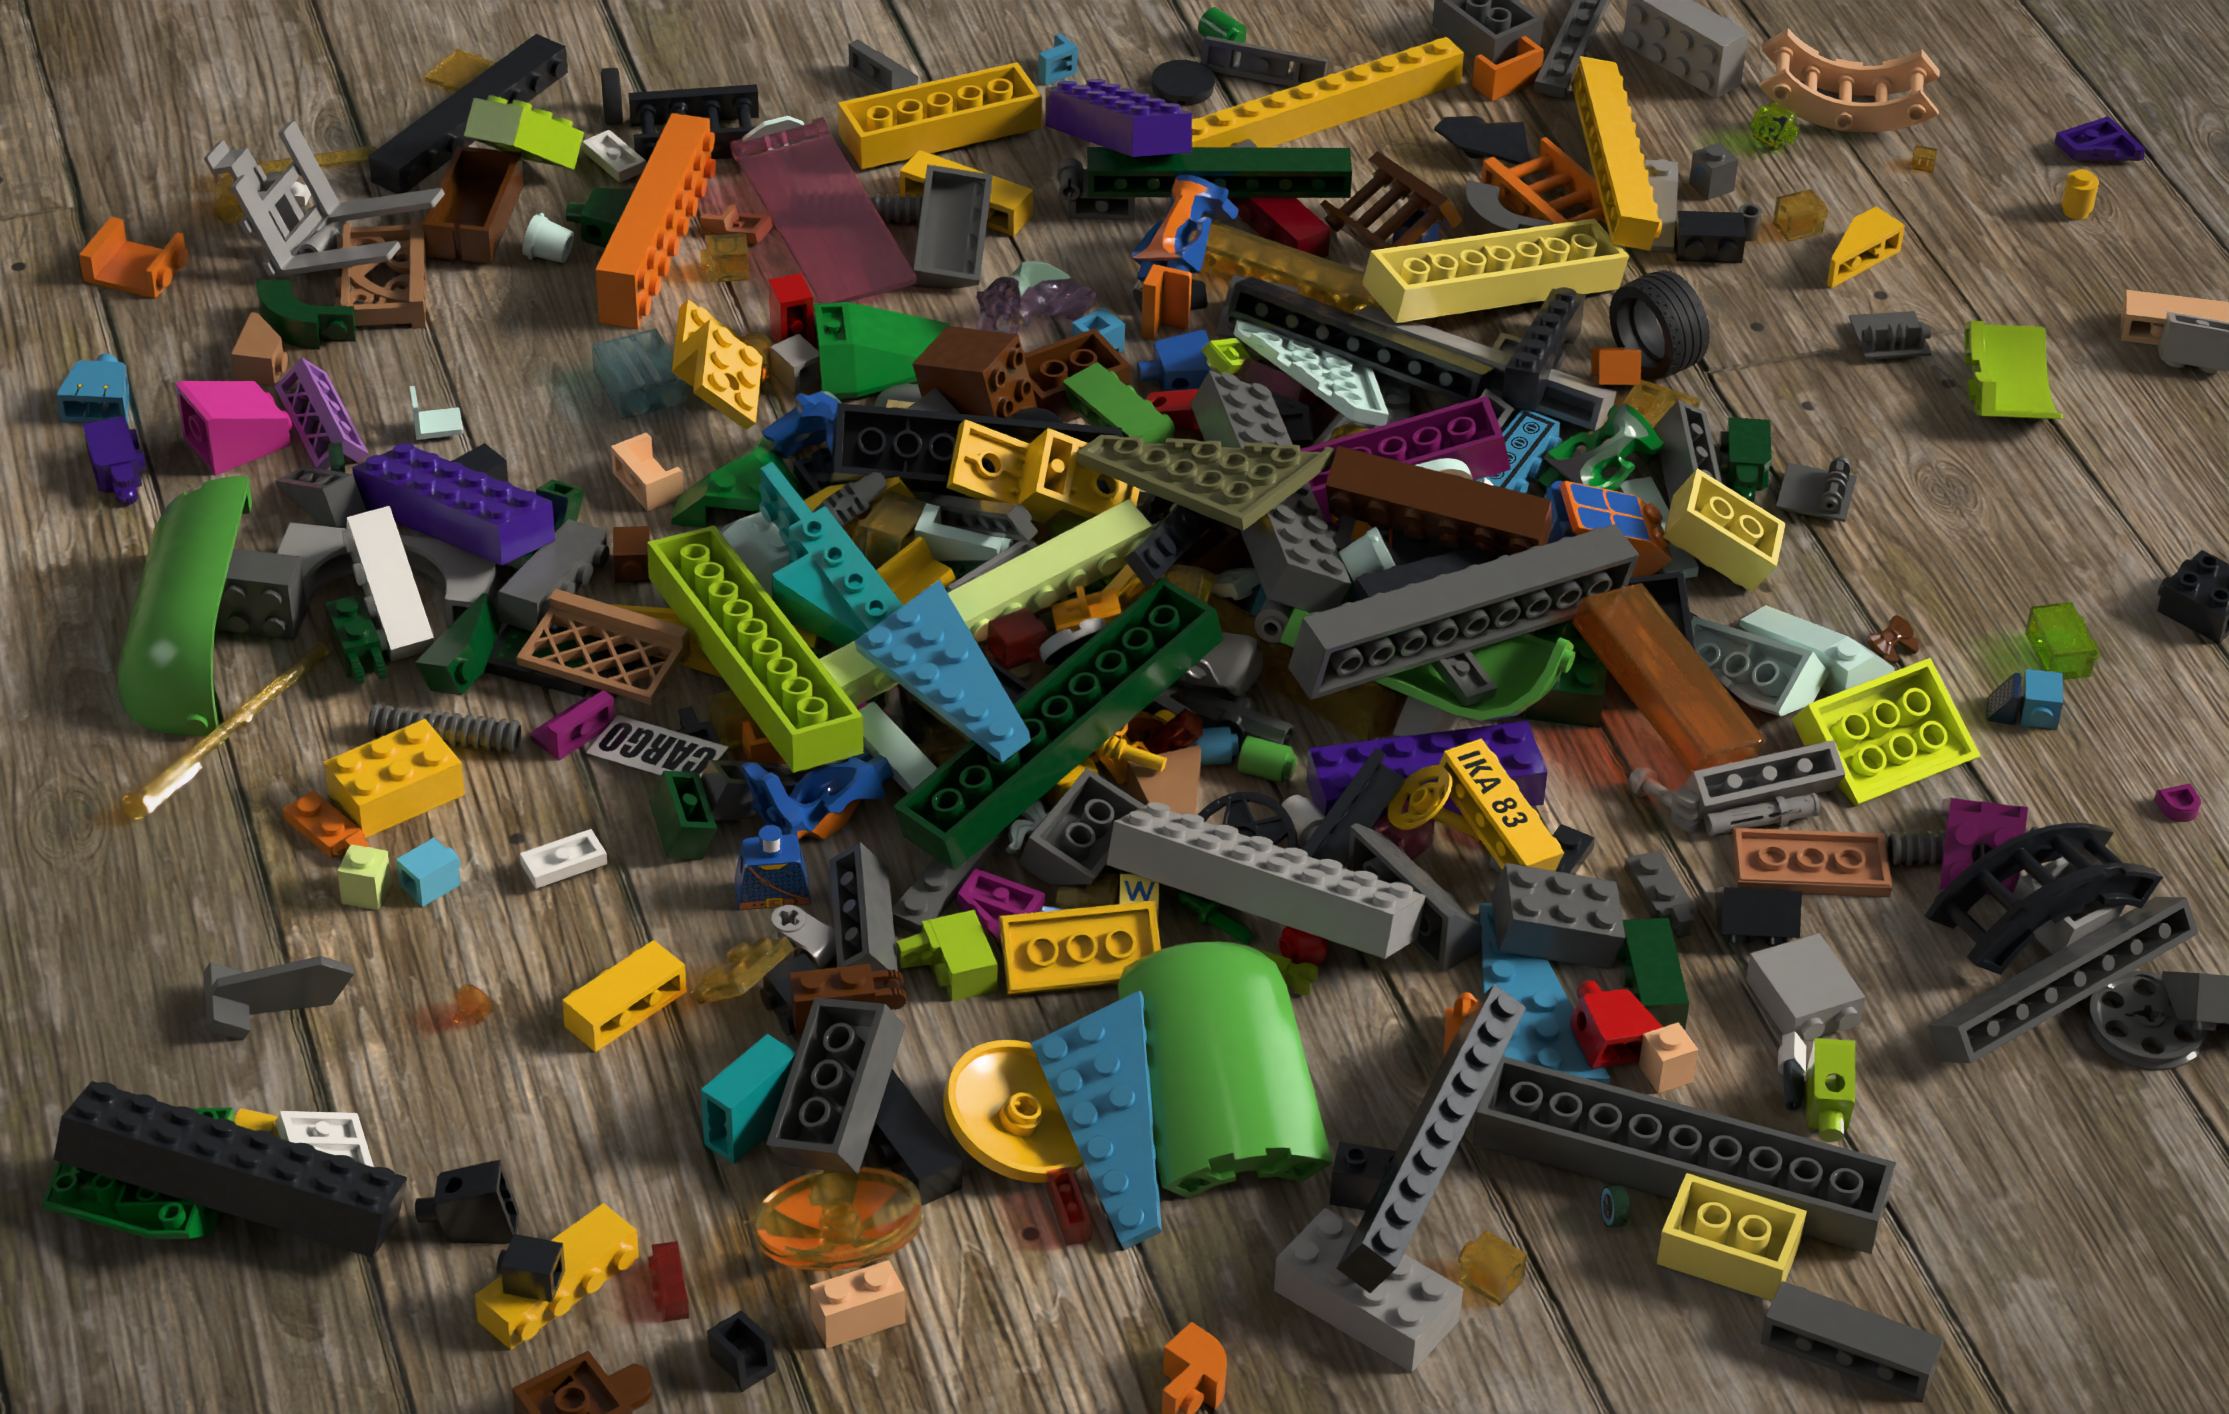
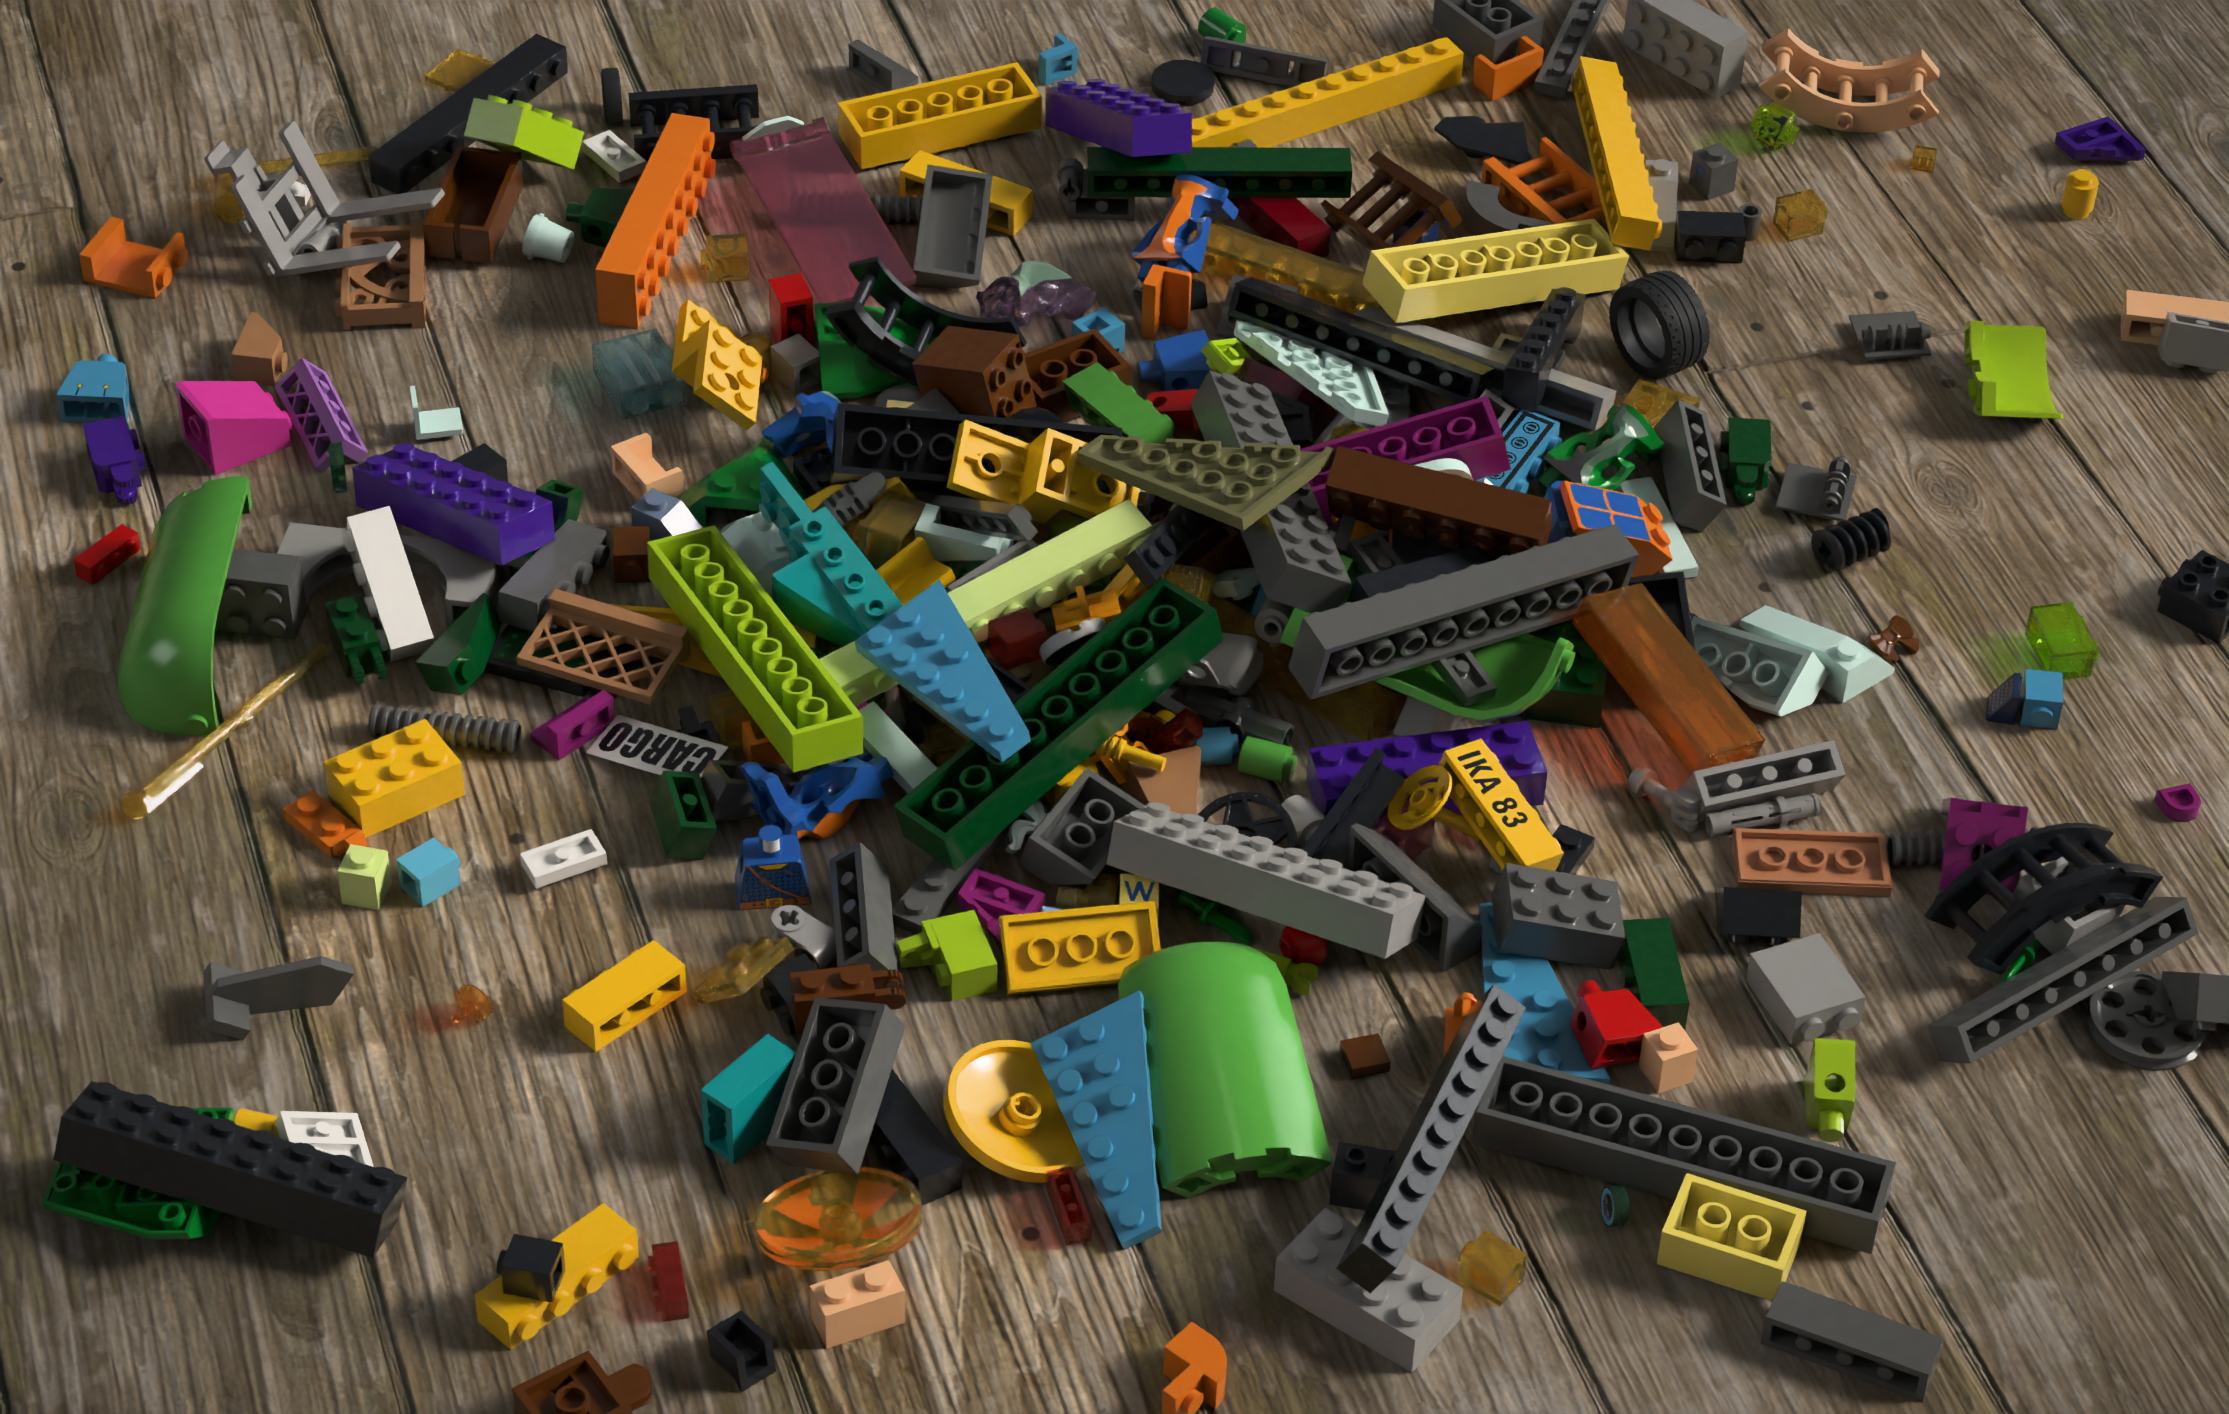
dark green arch [256,279,357,350] -> none
dark grey slope [276,466,367,529] -> none
black torso [415,1160,519,1244] -> none
medium nougat slope [700,203,773,244] -> none
light aqua piece [1339,527,1395,582] -> none
orange panel [1591,347,1641,385] -> none
dark grey hinge [1624,850,1694,938] -> none
light yellow brick [1663,469,1785,592] -> none
piece [1778,1031,1806,1111] -> none
neon yellow slope [1792,658,1981,806] -> none
yellow slope [1827,206,1905,288] -> none
none -> red piece [73,524,141,585]
none -> sand blue slope [631,488,702,541]
none -> black fence [825,256,1027,387]
none -> reddish brown tile [1340,1033,1391,1079]
none -> black piece [1811,508,1891,571]
none -> green piece [1999,939,2041,985]

